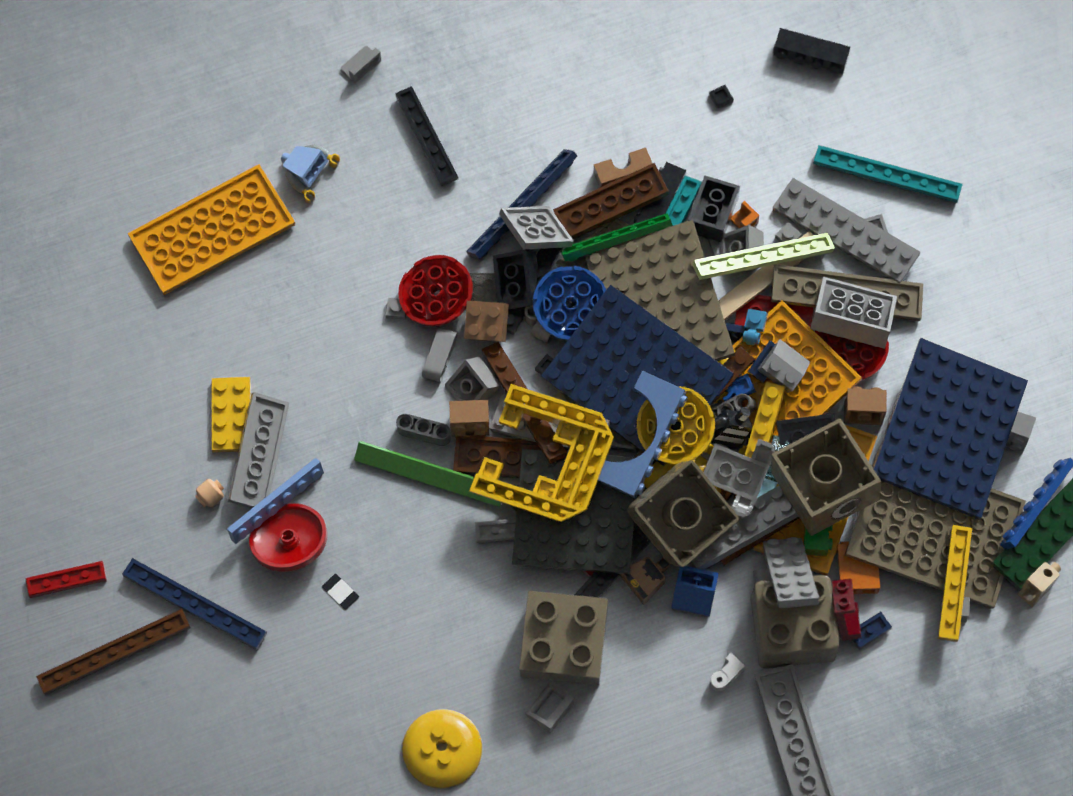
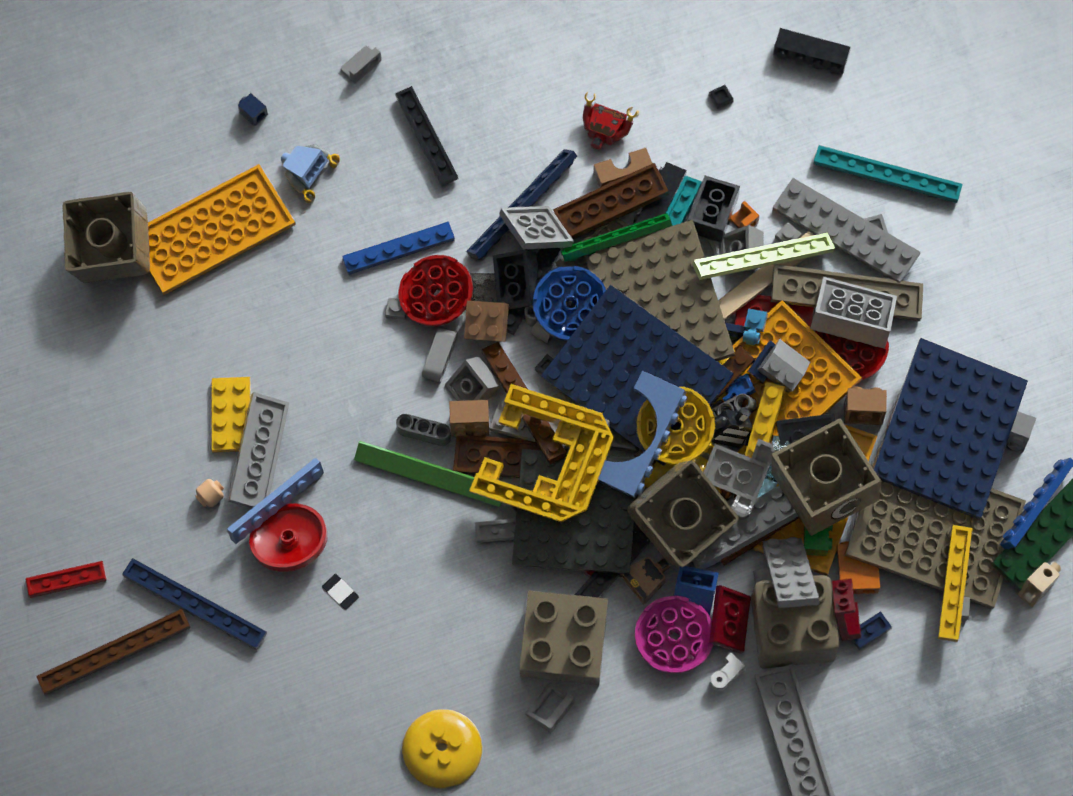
none -> dark tan brick [62,192,150,283]
none -> dark blue brick [238,93,268,126]
none -> blue plate [342,221,455,275]
none -> red torso [582,92,639,150]
none -> dark pink brick [635,596,713,673]
none -> dark red tile [709,585,751,653]

